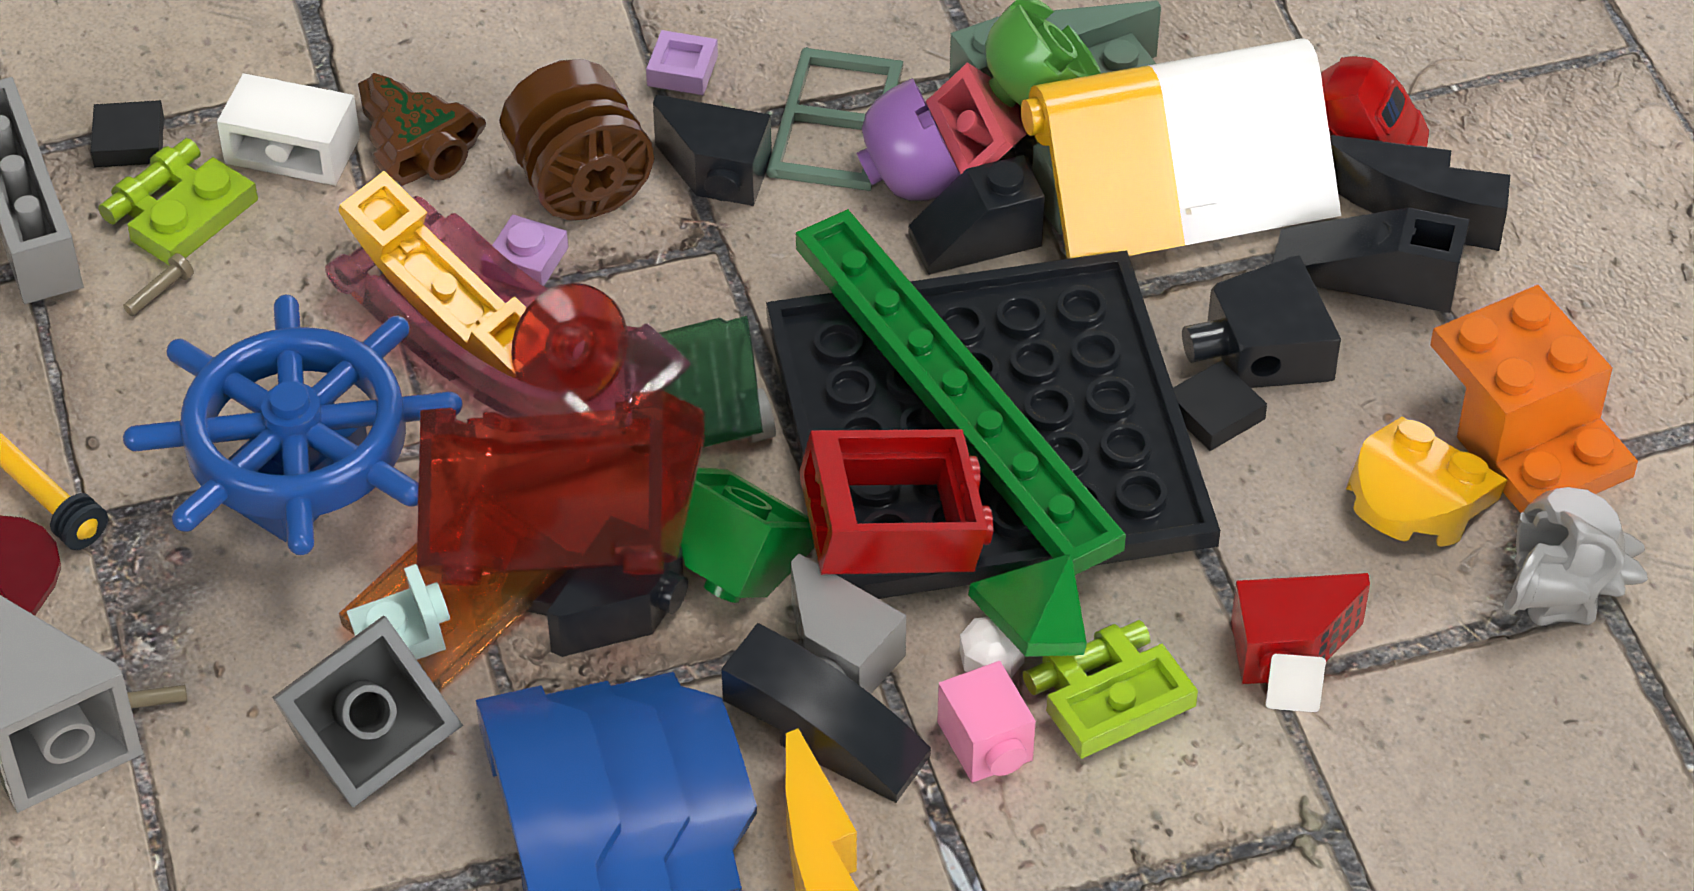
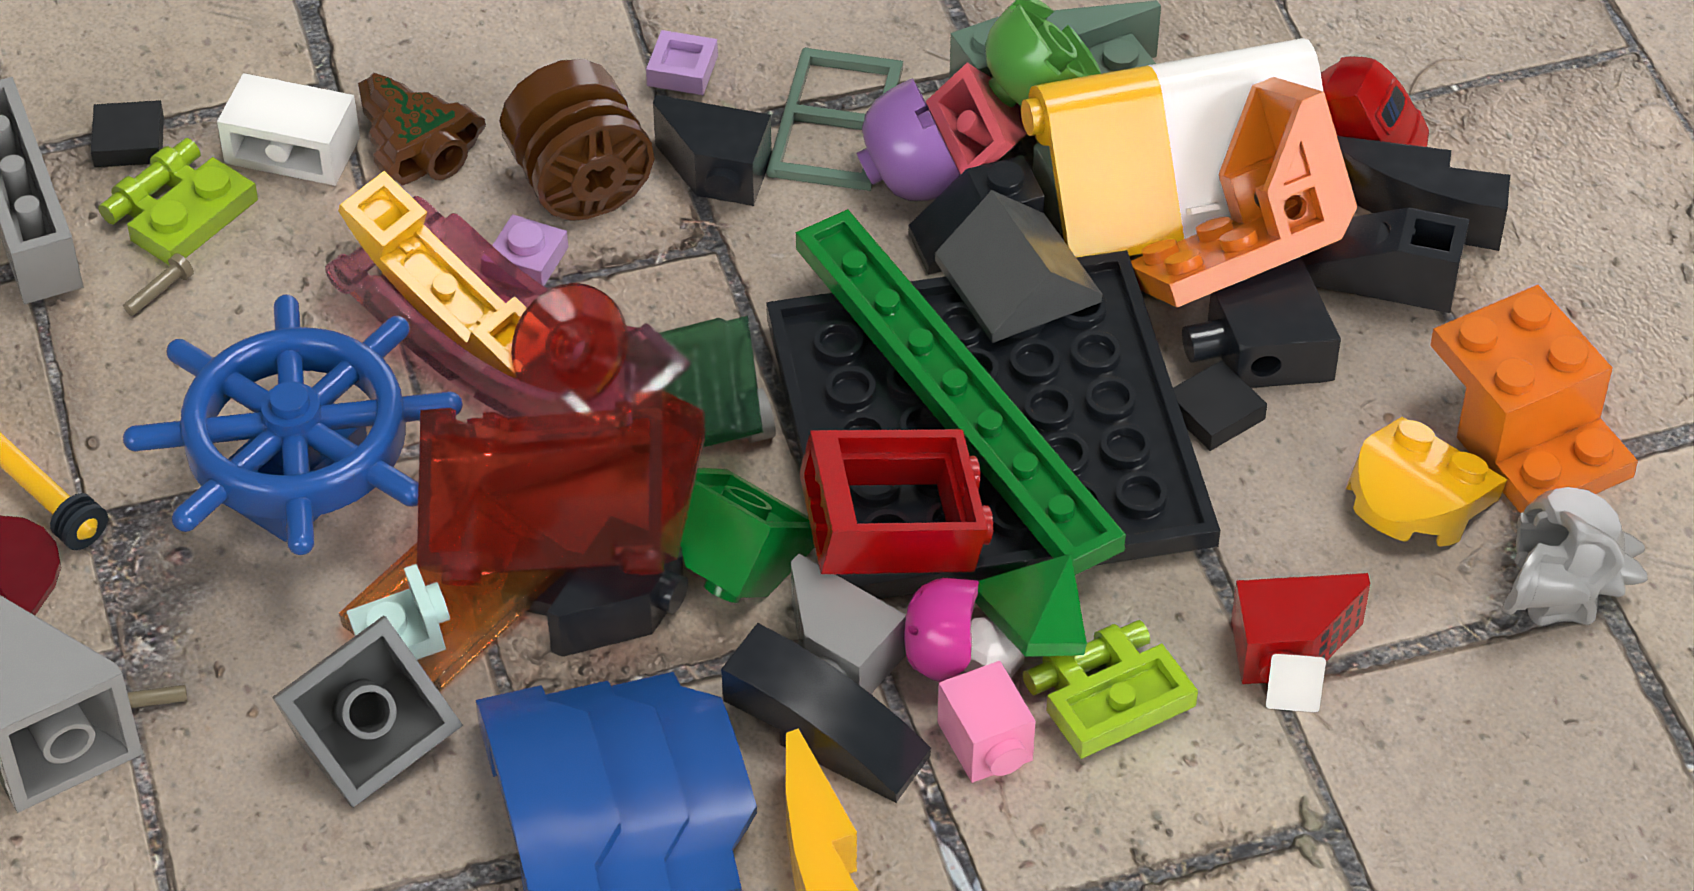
none -> dark pink helmet [904,578,979,682]
none -> dark grey slope [935,190,1102,343]
none -> orange bracket [1131,77,1357,308]

